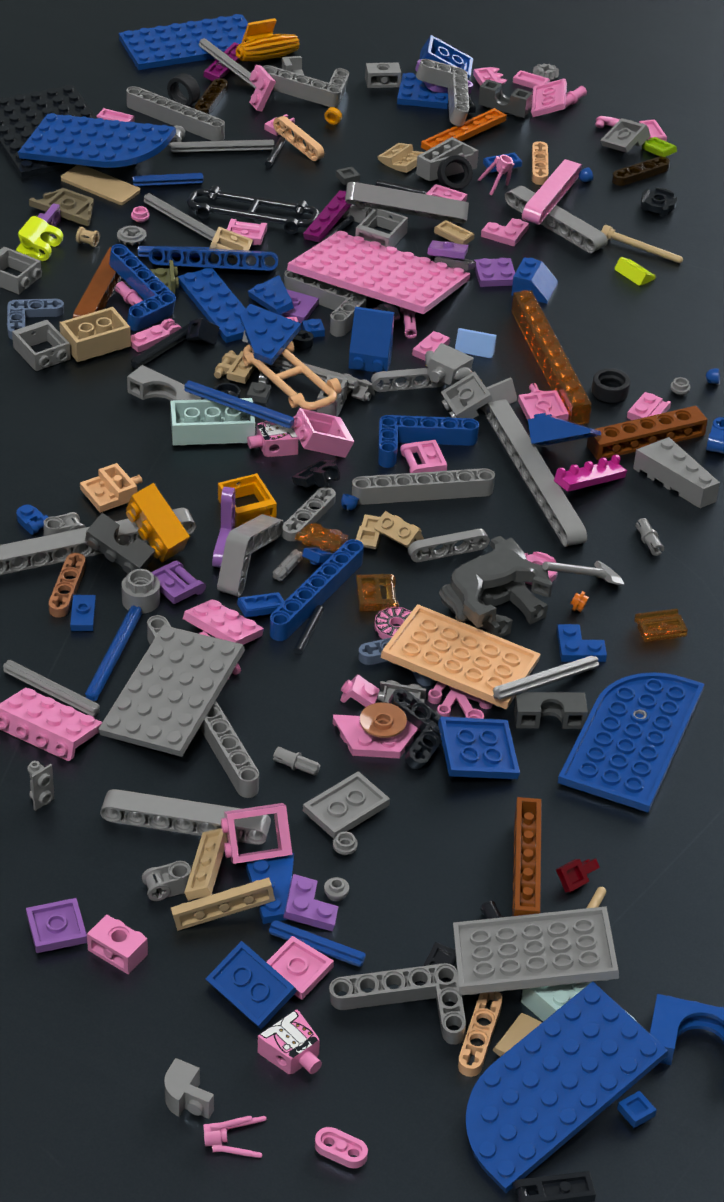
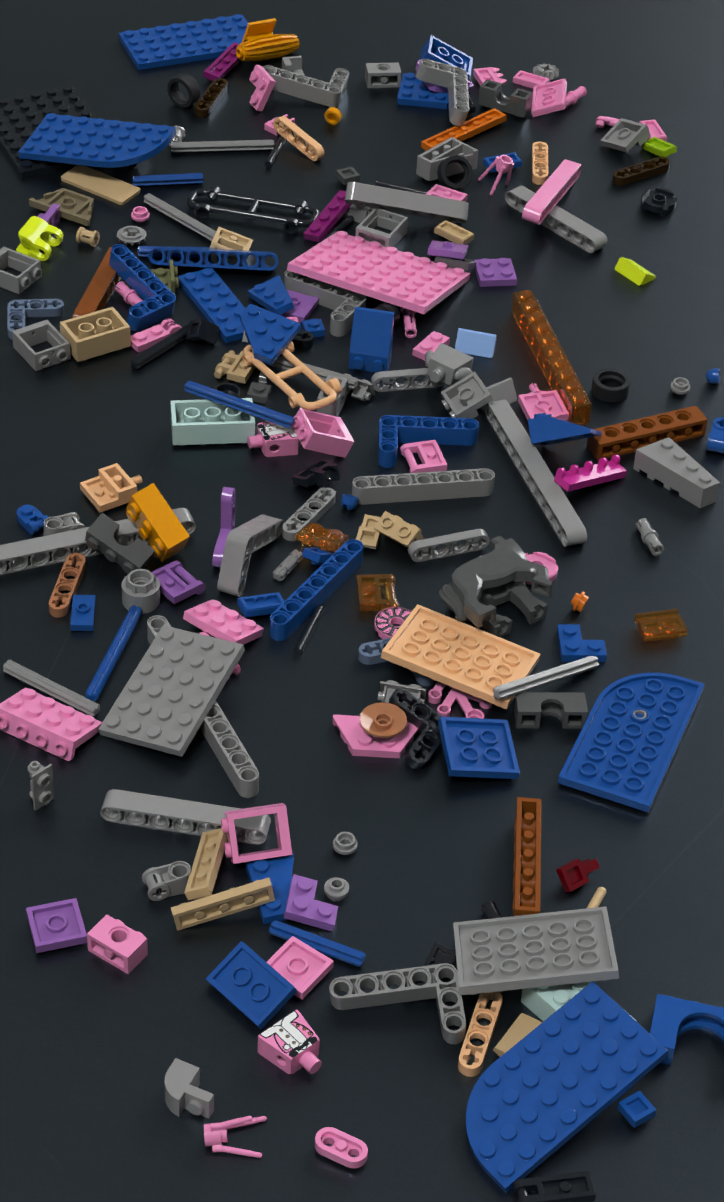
bright pink tile [96,108,135,122] -> none
light grey beam [126,86,225,141] -> none
light grey arch [127,365,204,401] -> none
light grey axle [199,38,256,89] -> none
light orange window [218,473,277,528] -> none
bright pink plate [227,219,267,245] -> none
light grey axle [273,747,320,776] -> none
light grey plate [303,771,390,839] -> none
bright pink bracket [340,674,380,707] -> none
tan slope [377,143,424,173] -> none
bright pink plate [481,218,529,246] -> none
blue slope [511,257,558,304] -> none
light grey piece [542,561,624,586] -> none
blue hinge [579,167,593,182] -> none
tan piece [601,225,683,263] -> none
bright pink plate [627,392,671,420] -> none

